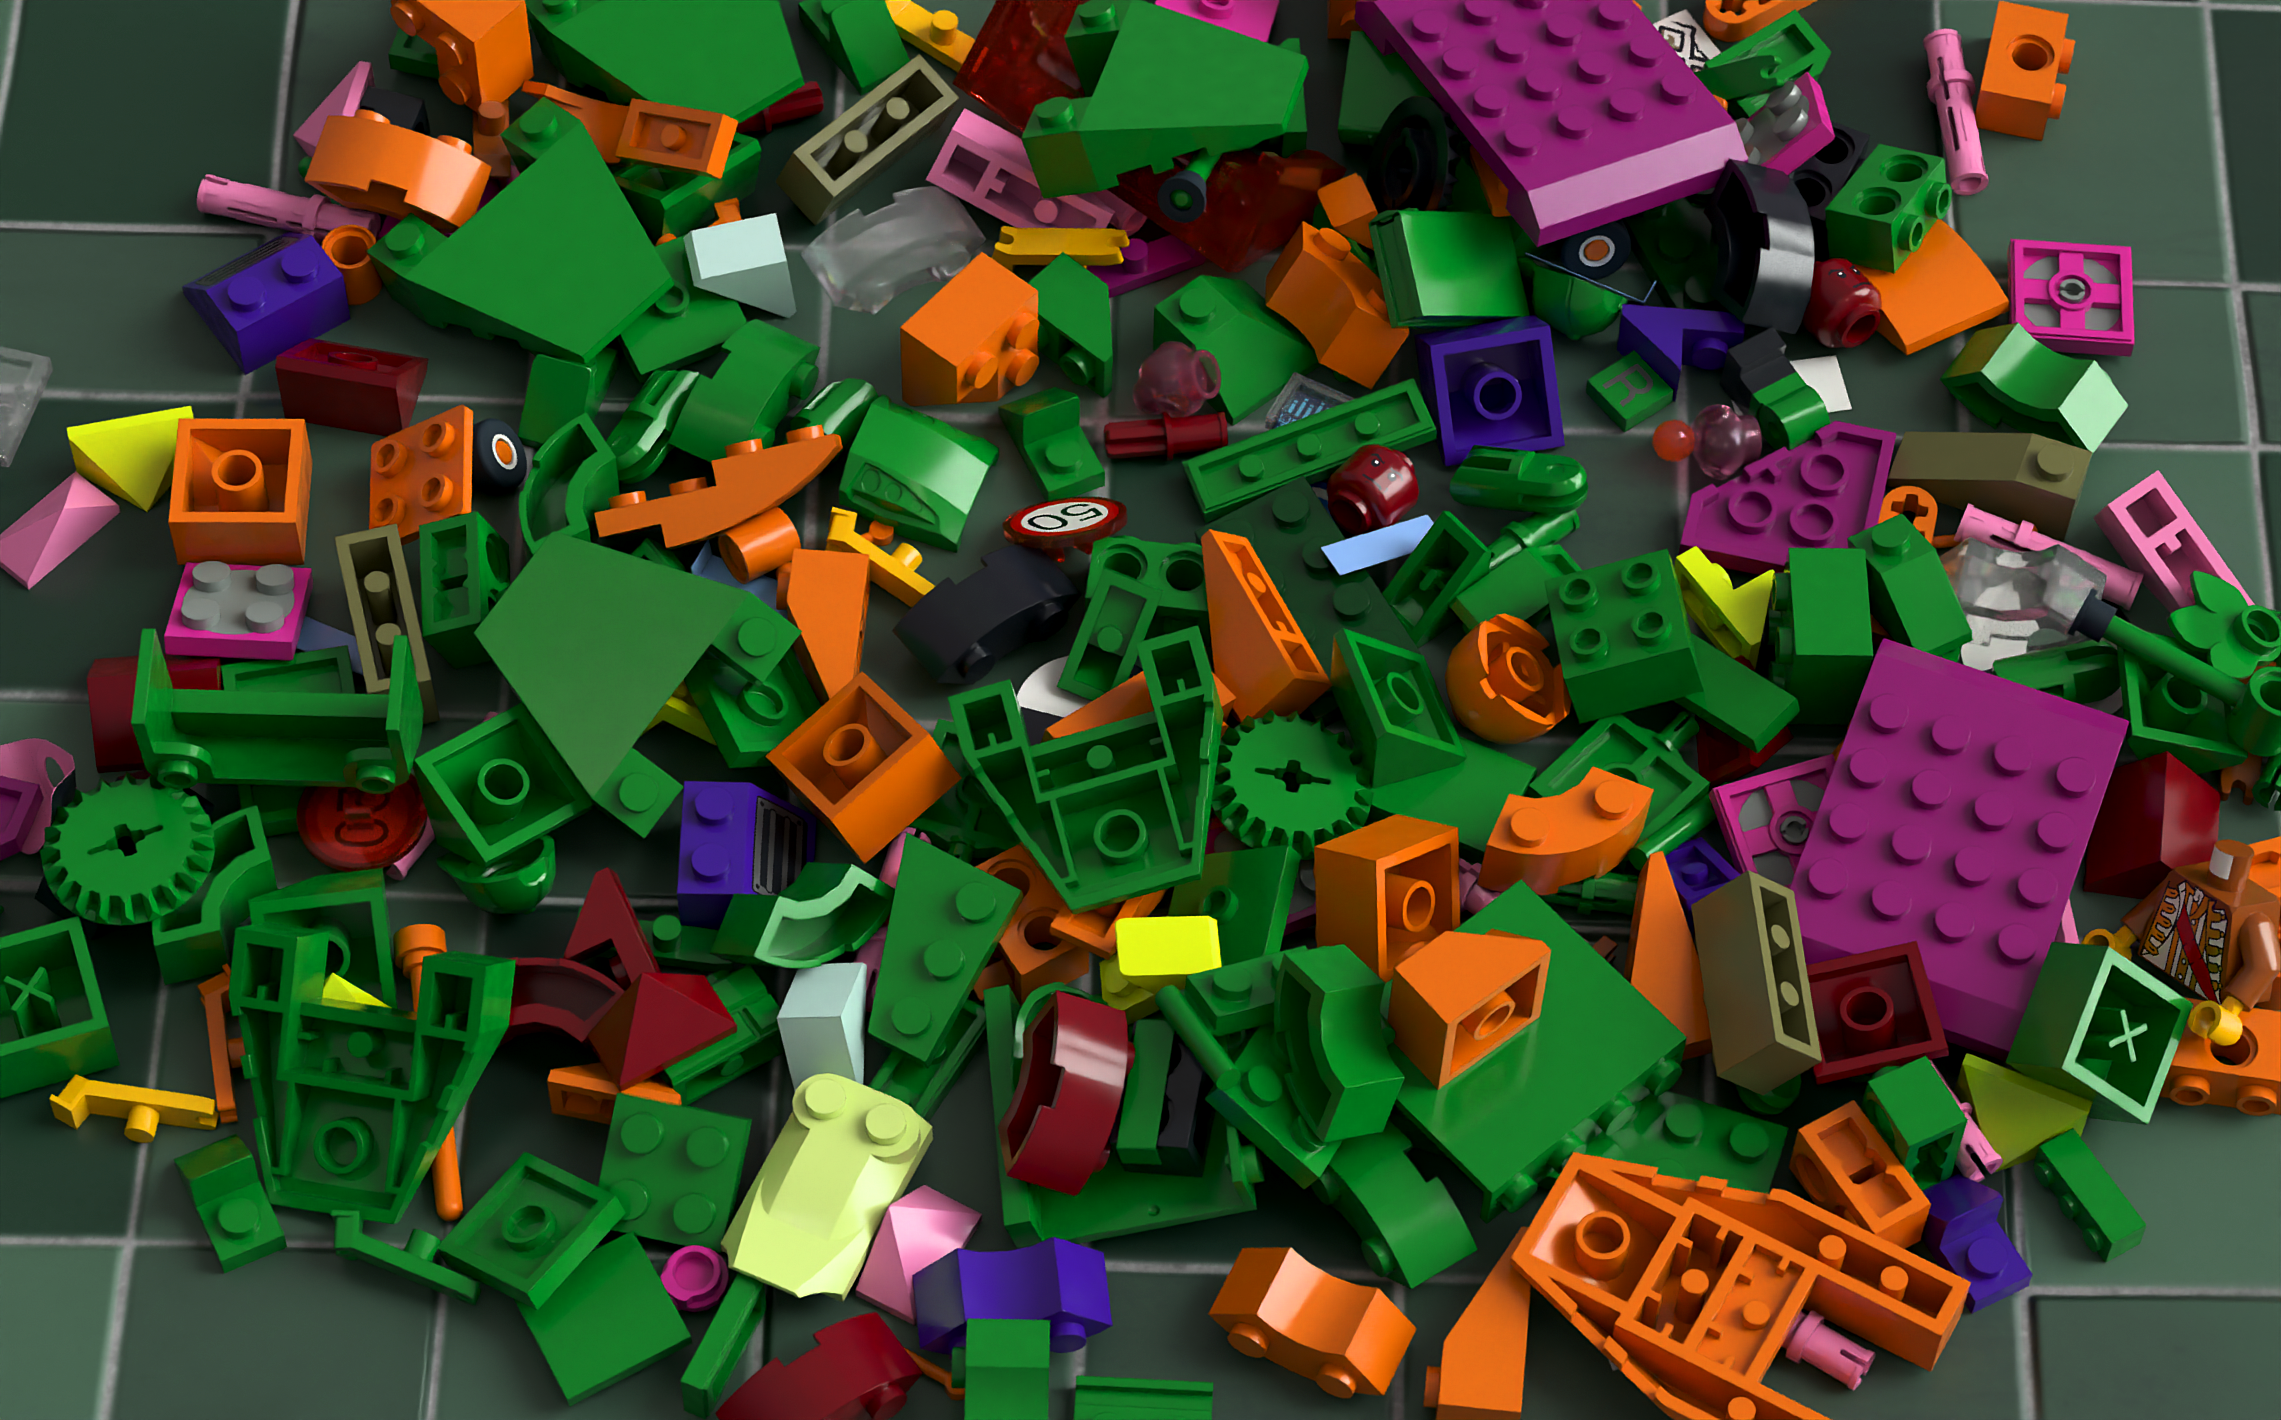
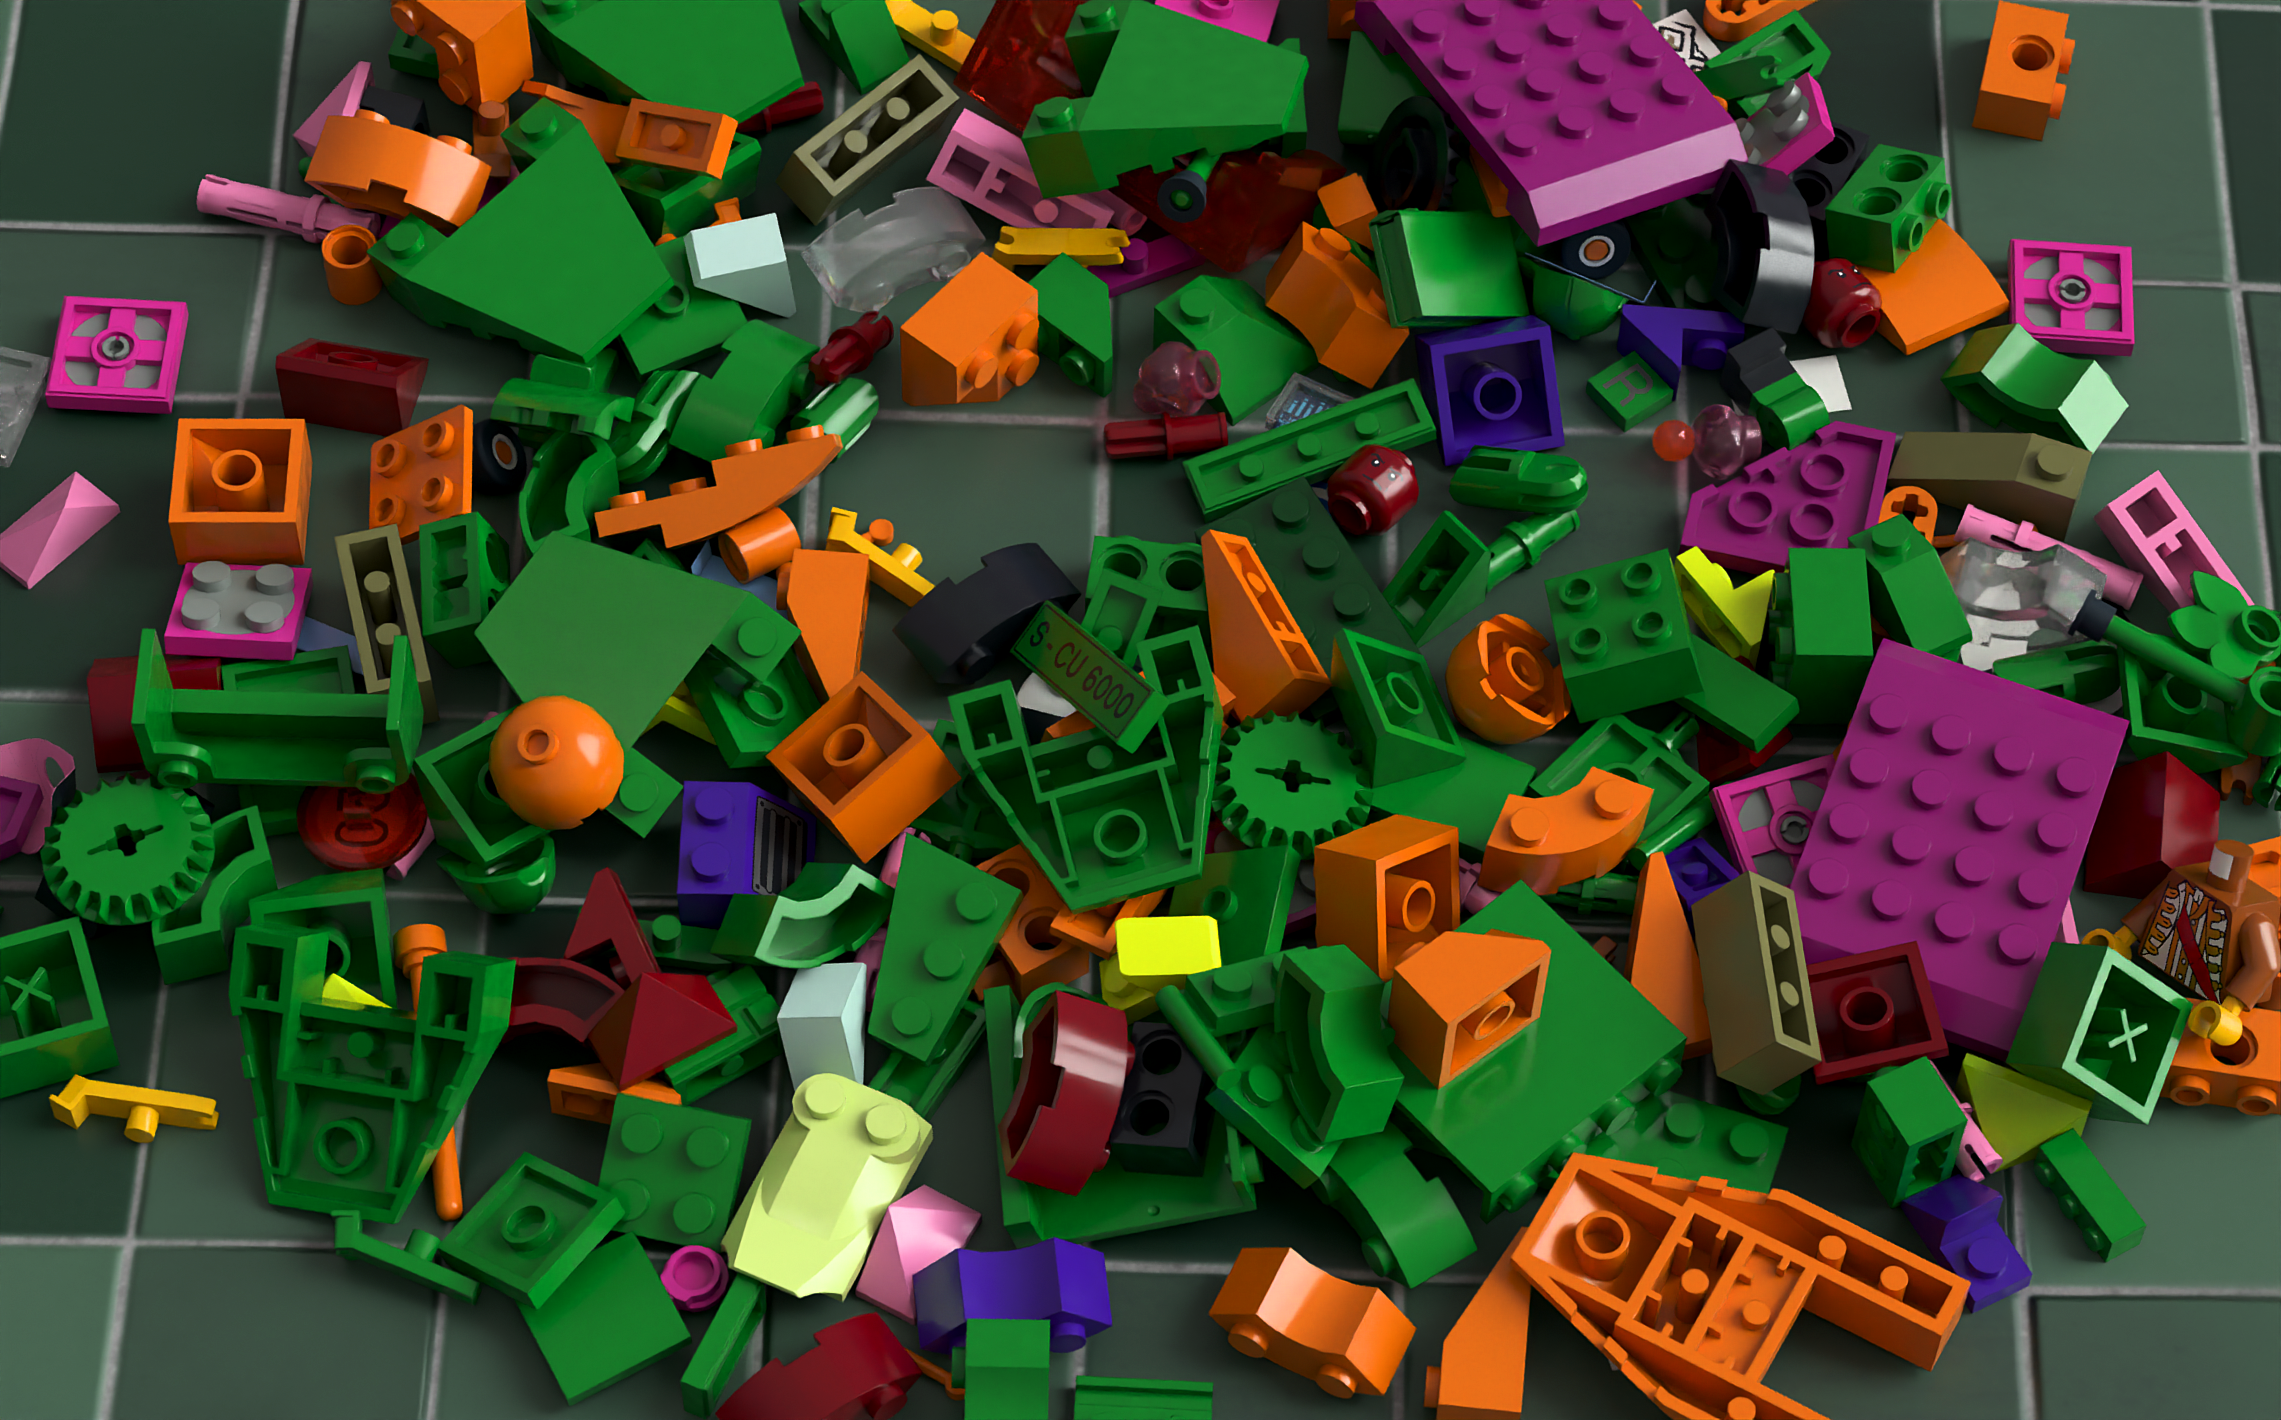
neon yellow slope [67,406,194,512] -> none
green slope [173,1134,287,1274] -> none
dark purple slope [182,232,351,375] -> none
orange piece [196,964,246,1124] -> none
green slope [839,394,999,553] -> none
green slope [998,387,1105,503] -> none
piece [1003,497,1128,563] -> none
green piece [1116,1019,1175,1165] -> none
light blue piece [1320,515,1434,575] -> none
green slope [1449,544,1582,634] -> none
bright pink pin [1781,1310,1876,1391] -> none
orange brick [1789,1100,1931,1249] -> none
bright pink pin [1923,29,1989,195] -> none
none -> dark pink piece [45,296,189,414]
none -> orange cylinder [489,695,624,830]
none -> green slope [490,378,635,440]
none -> dark red axle [808,311,894,387]
none -> green tile [1010,600,1171,754]

